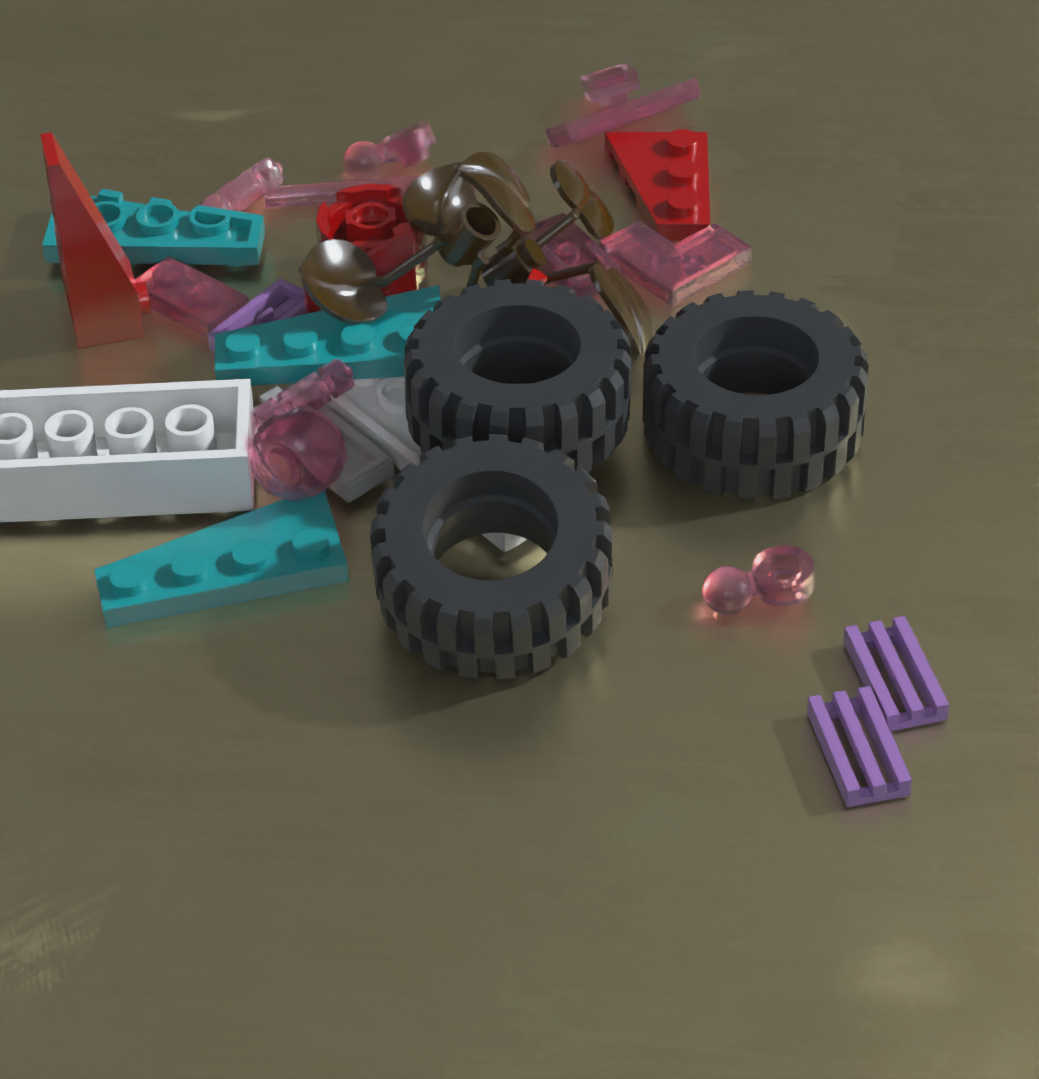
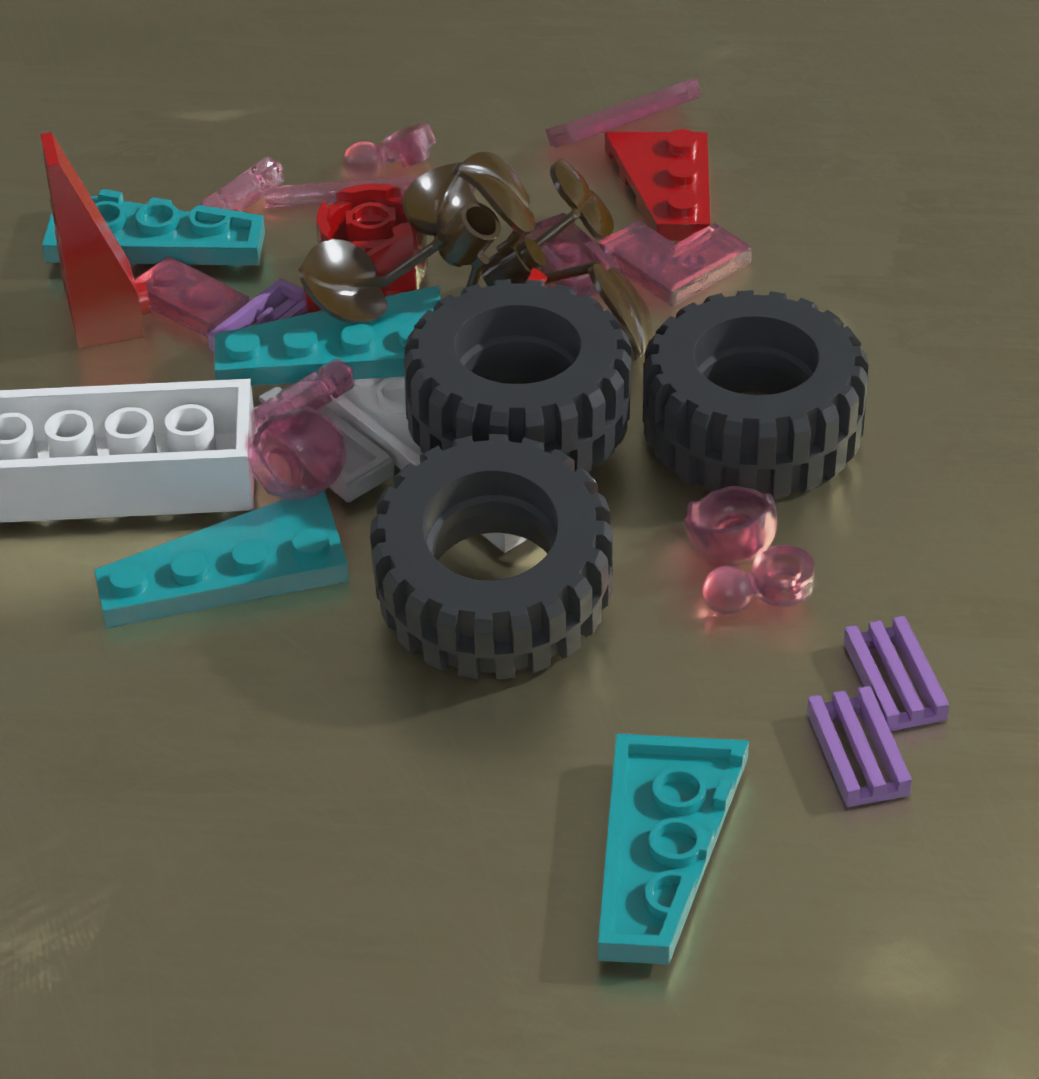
clear pink plate [580,62,641,107] -> none
none -> teal wing [598,734,749,965]
none -> clear pink hair [683,486,777,566]

